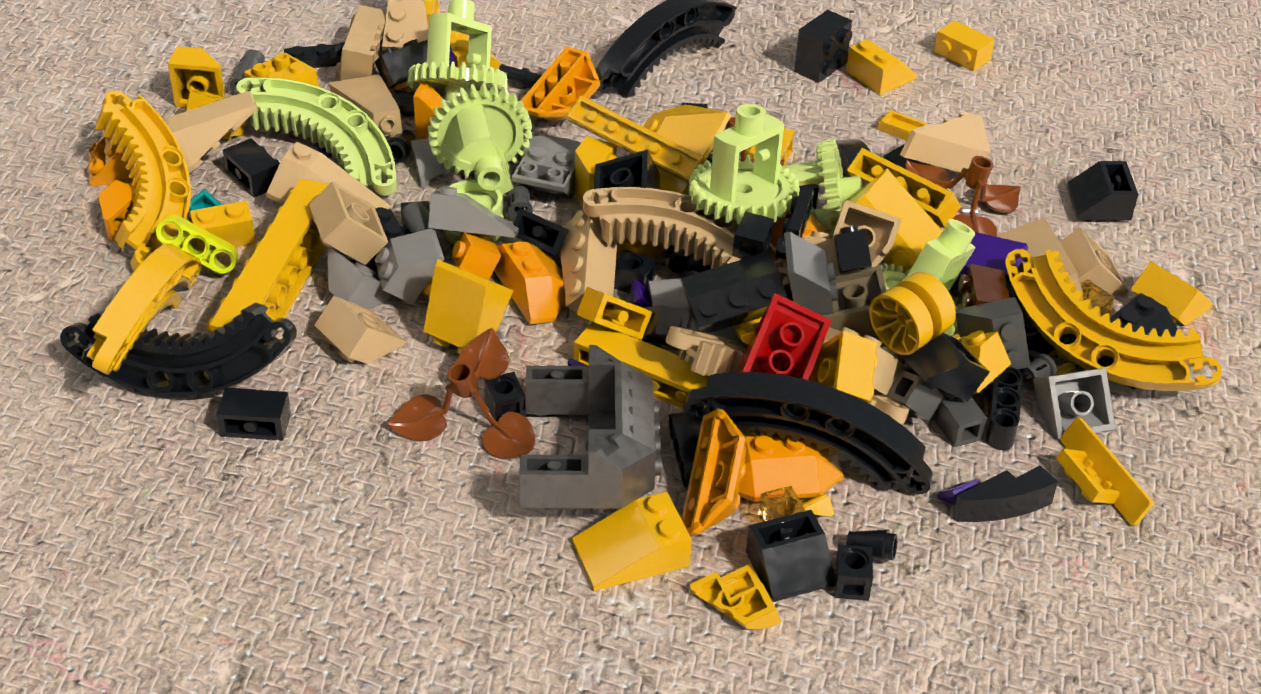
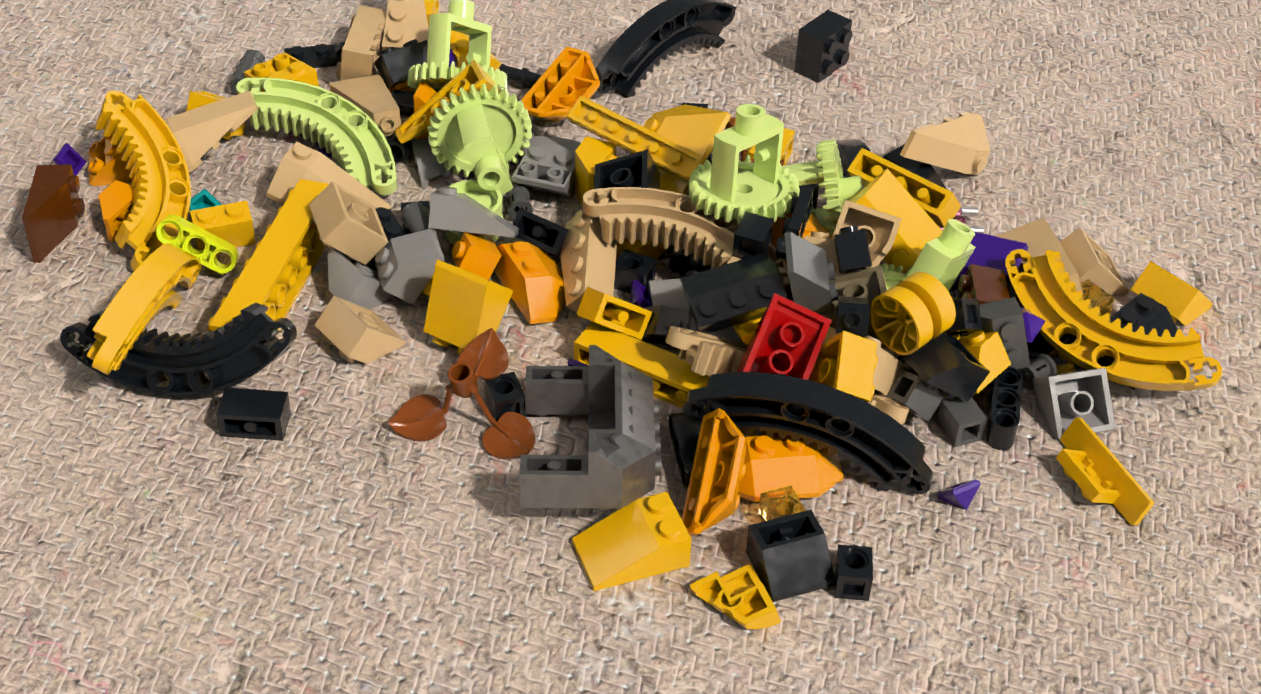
yellow slope [168,46,225,108] -> none
black brick [223,138,280,198] -> none
yellow slope [785,493,834,517] -> none
yellow slope [846,39,917,95] -> none
black cone [846,529,898,563] -> none
yellow tile [877,110,927,141] -> none
dark orange plant [905,156,1021,236] -> none
yellow brick [934,20,995,71] -> none
black slope [952,466,1058,522] -> none
black slope [1066,161,1139,221] -> none
none -> reddish brown slope [22,164,85,263]
none -> dark purple slope [53,143,87,176]
none -> yellow wedge [395,60,500,144]
none -> black brick [835,296,871,336]
none -> black brick [944,298,983,336]
none -> dark purple slope [1020,307,1045,343]

